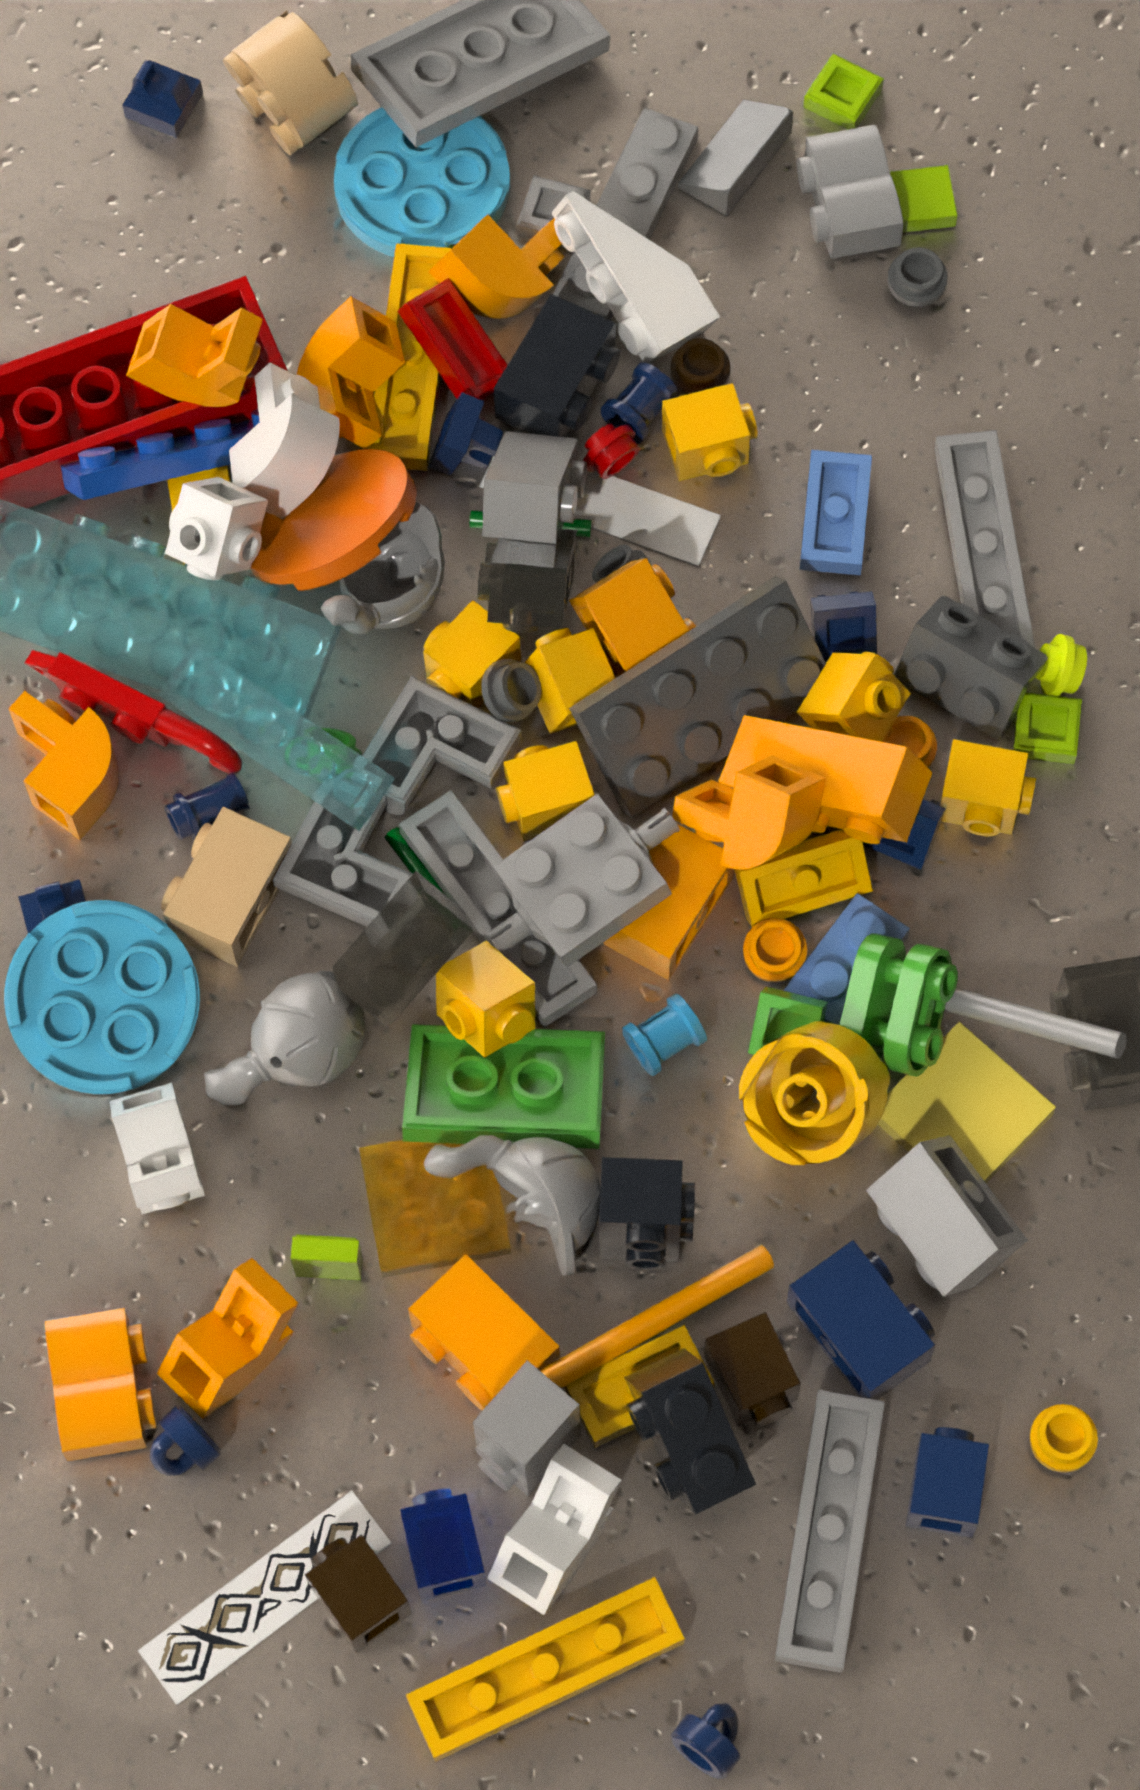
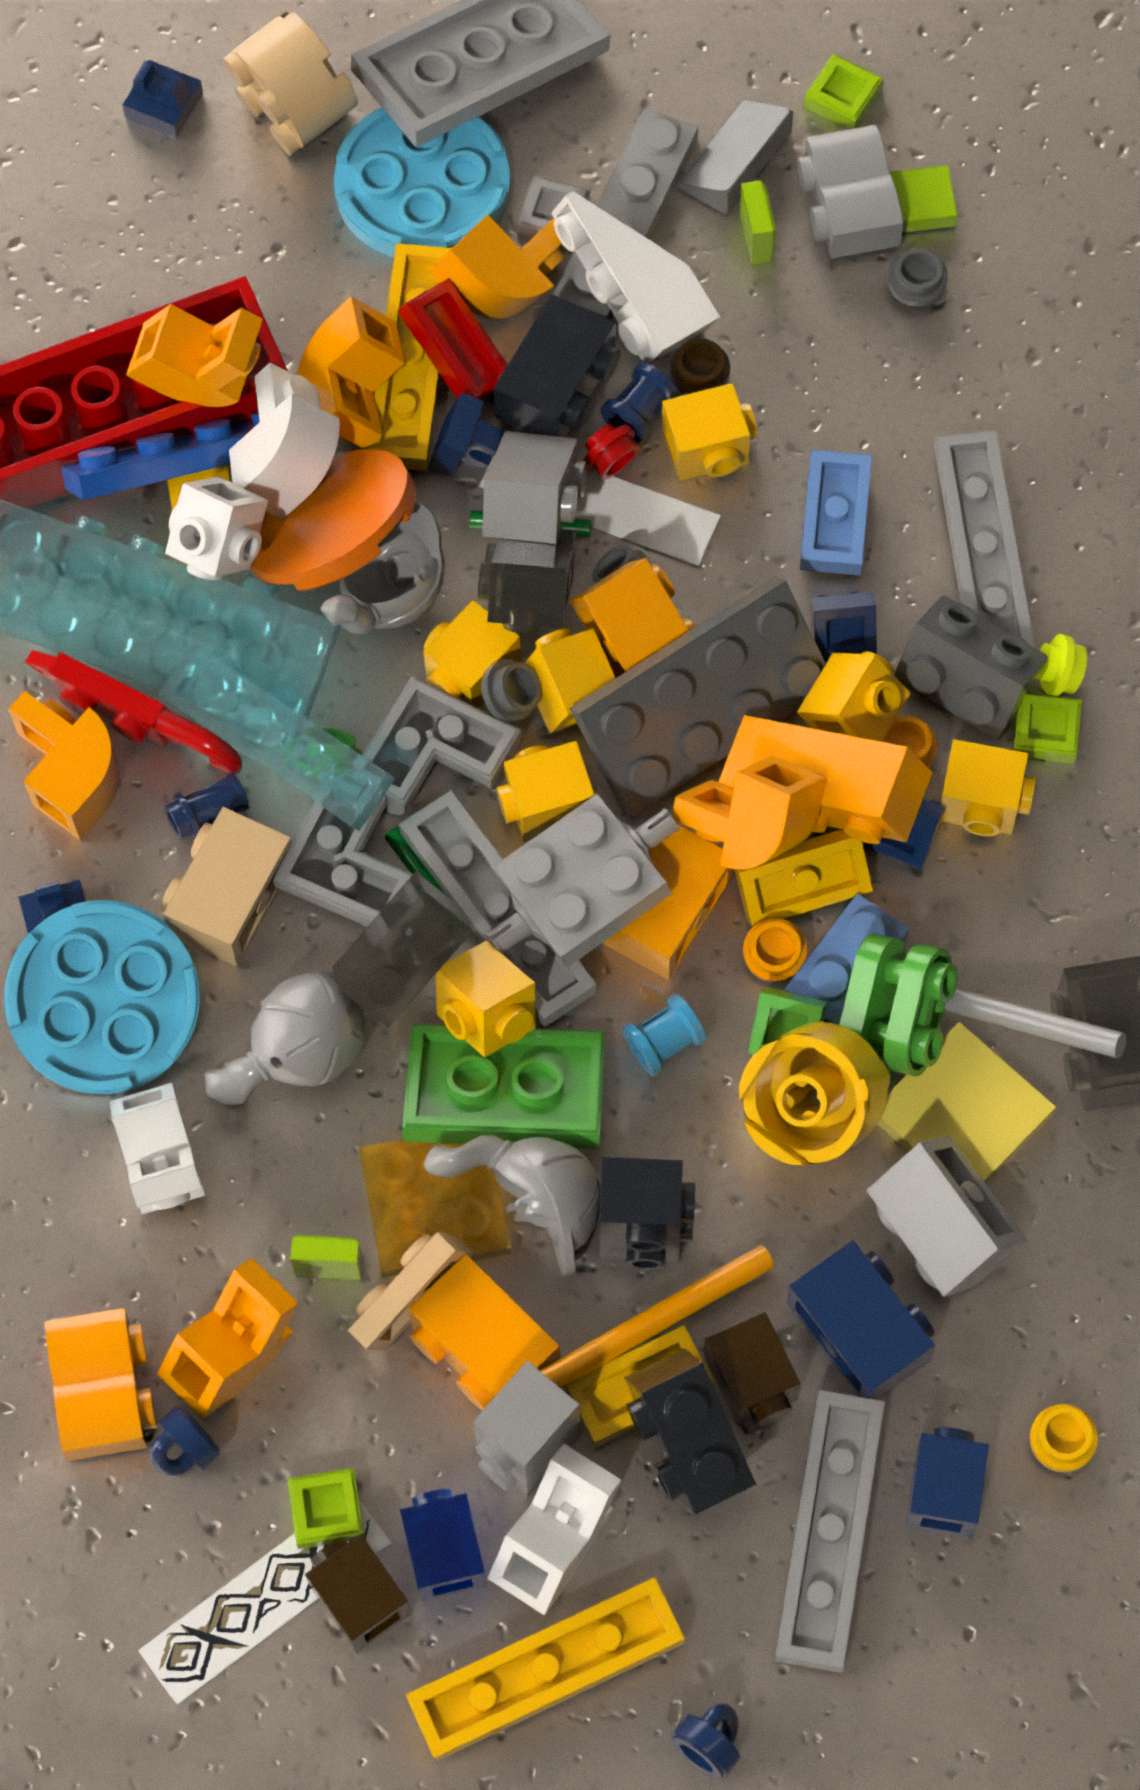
none -> lime tile [287,1467,365,1550]
none -> tan plate [348,1232,473,1350]
none -> lime tile [739,180,776,265]

